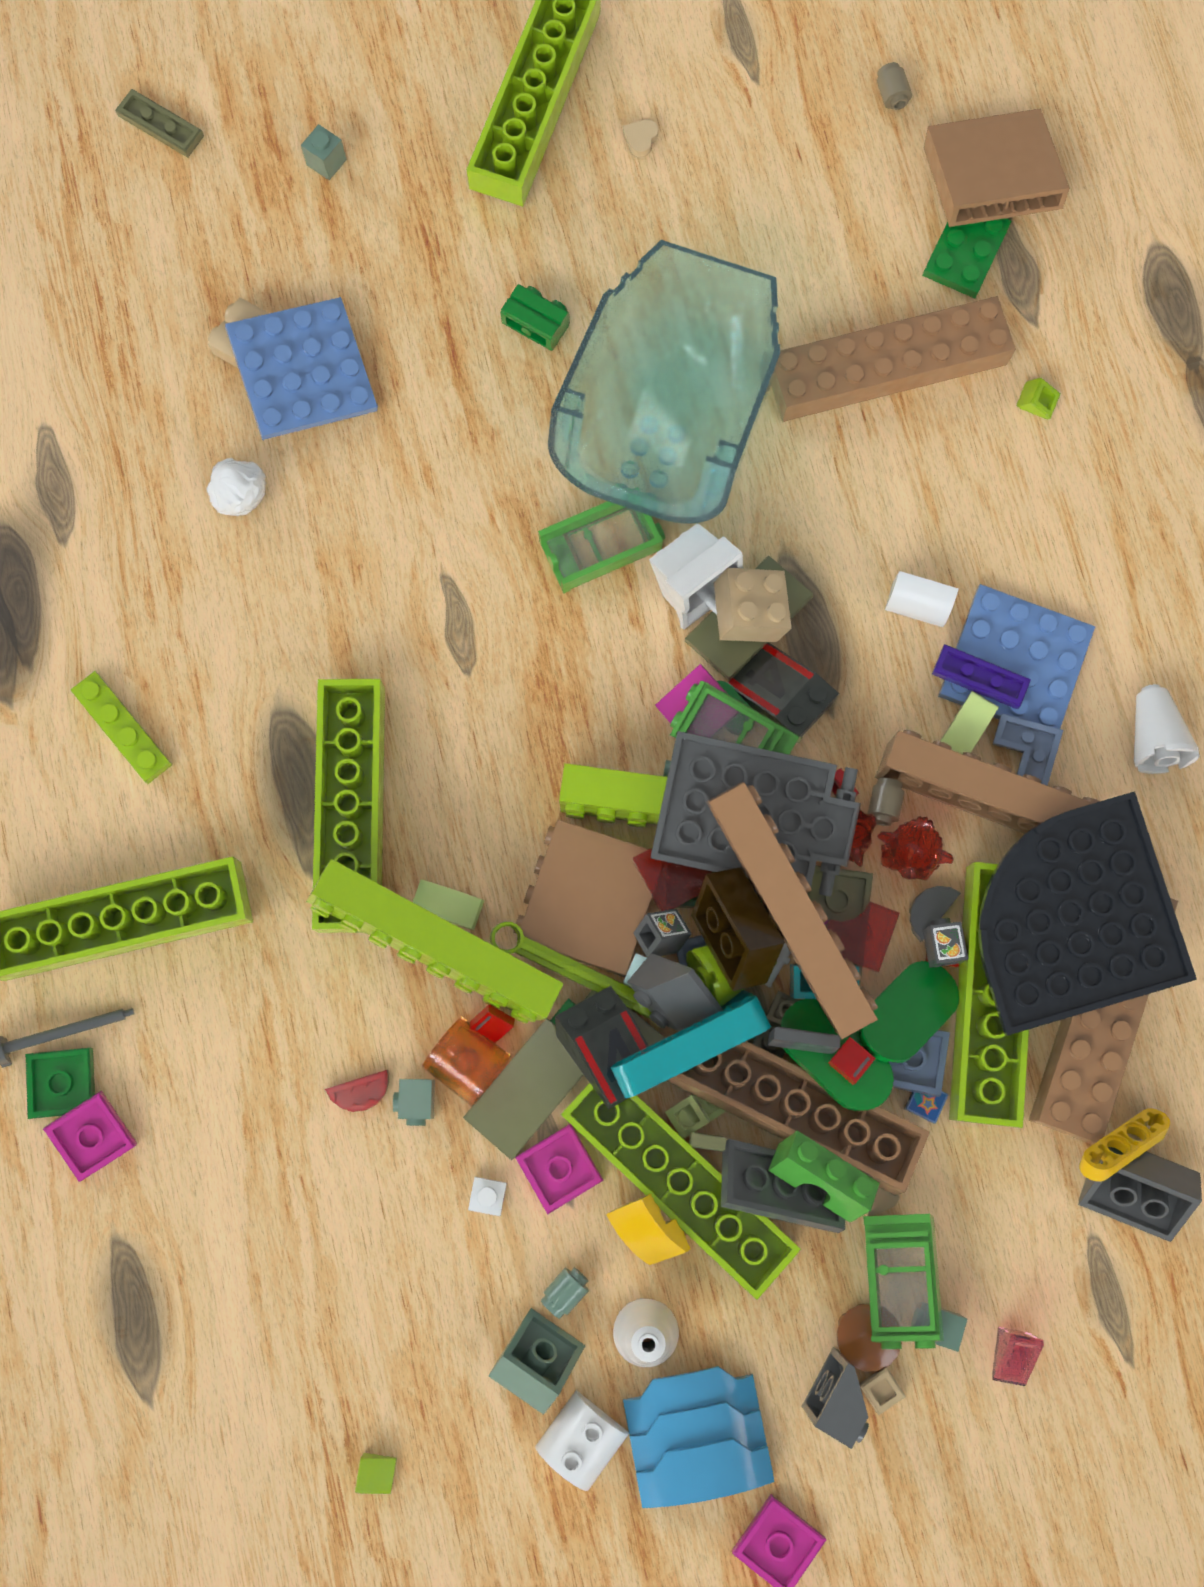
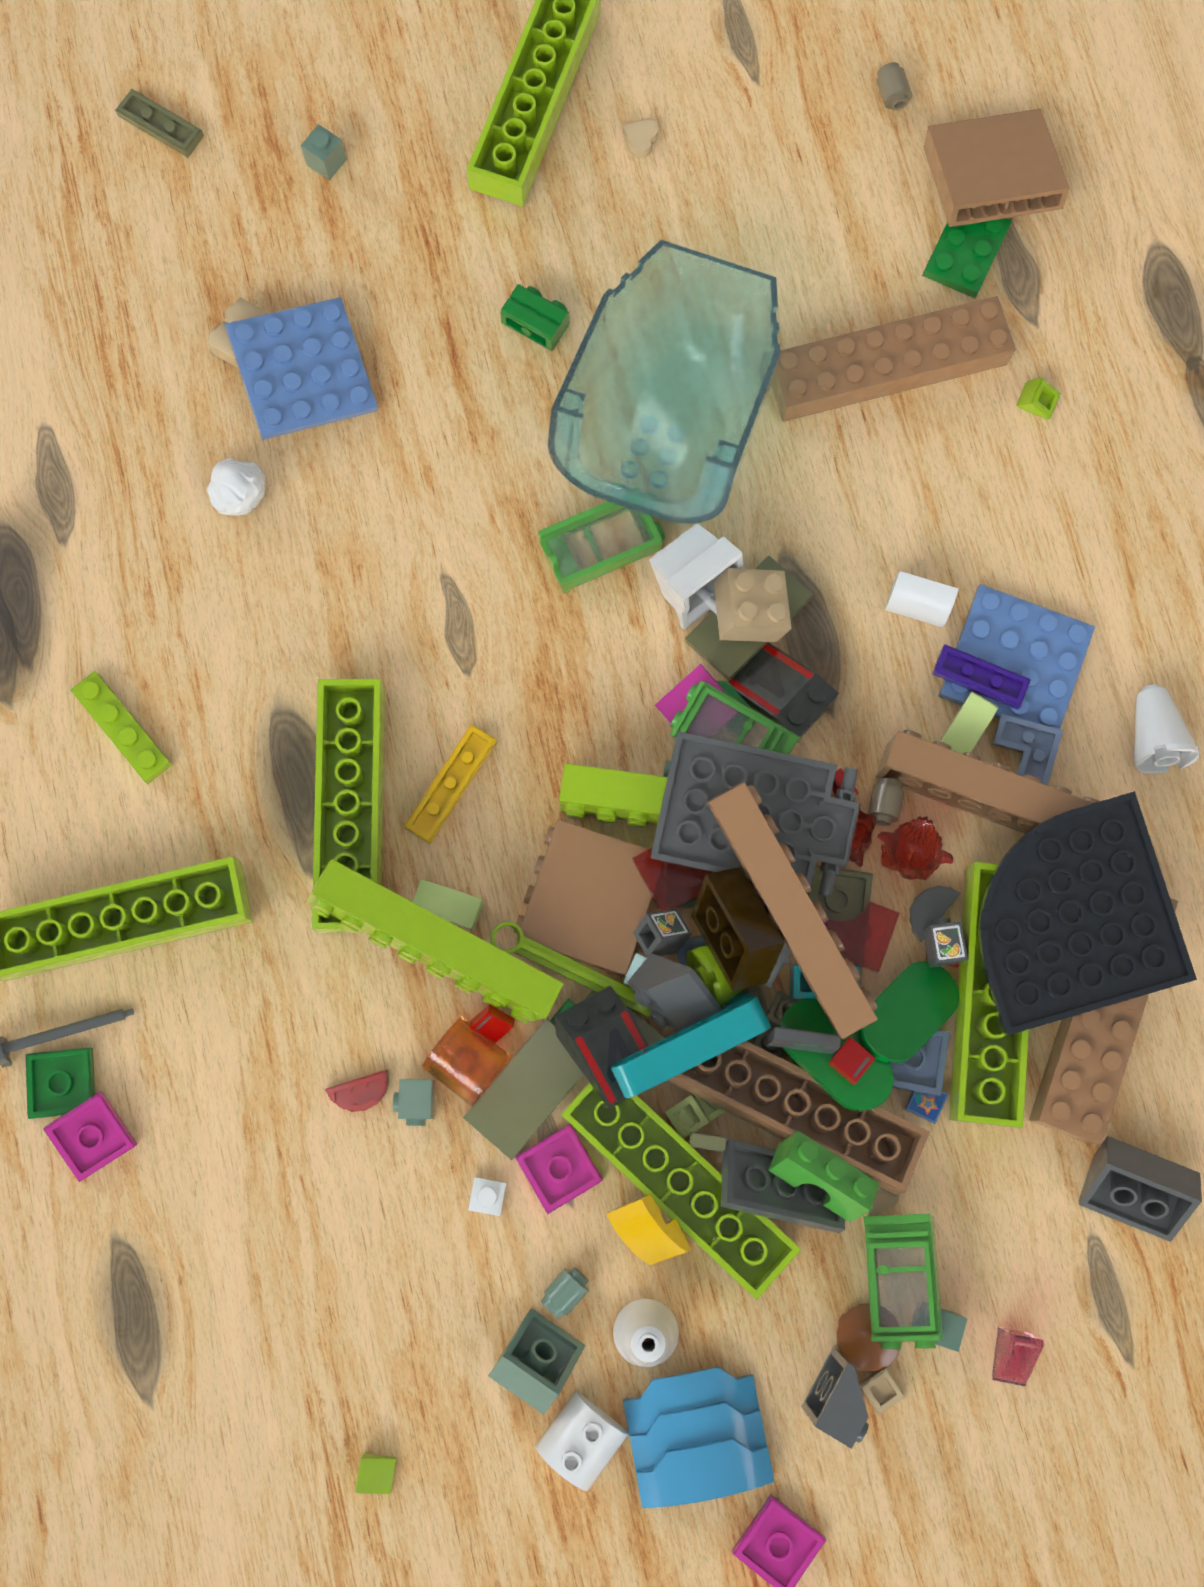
yellow beam [1079,1108,1171,1181] -> none
none -> yellow tile [403,724,497,844]

